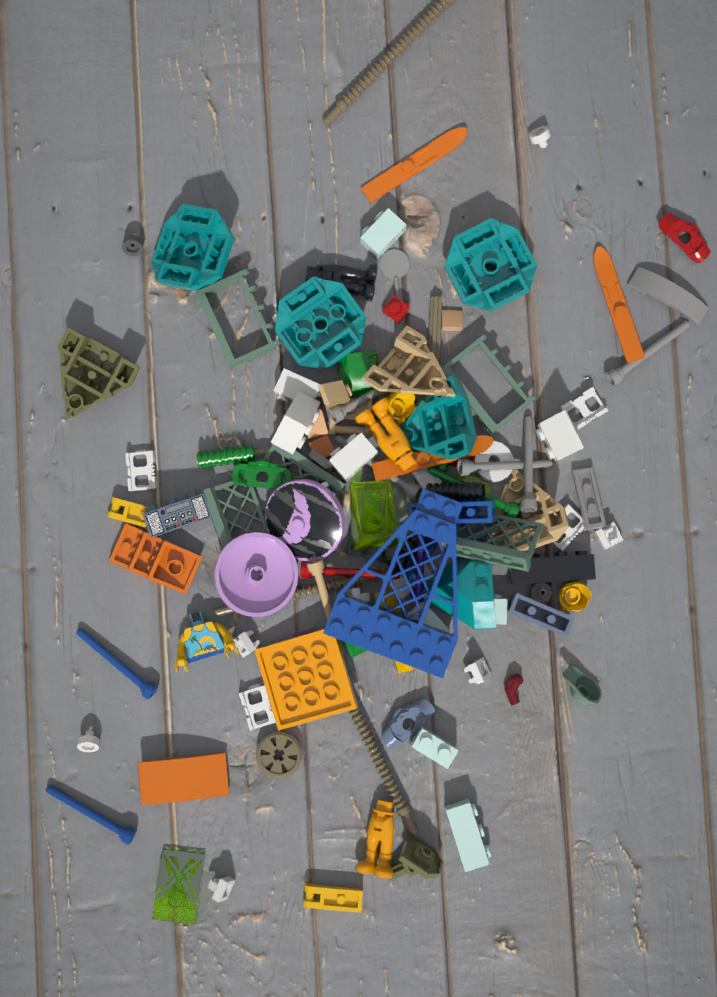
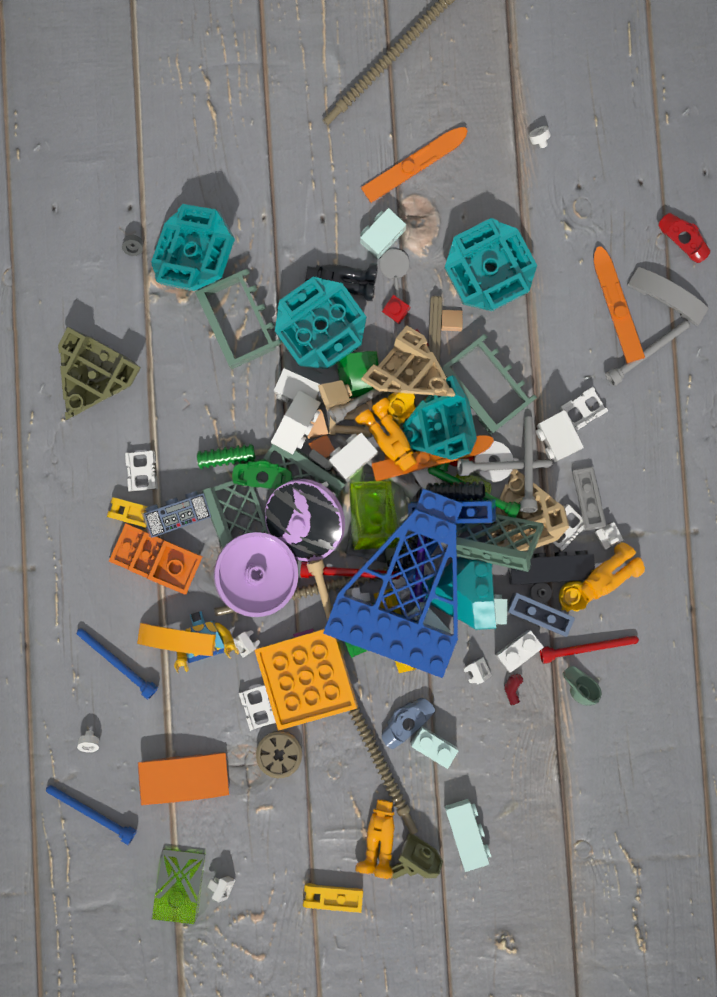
none -> light orange slope [137,623,216,656]
none -> white brick [495,630,544,673]
none -> red piece [539,636,639,664]
none -> light orange piece [579,542,645,602]

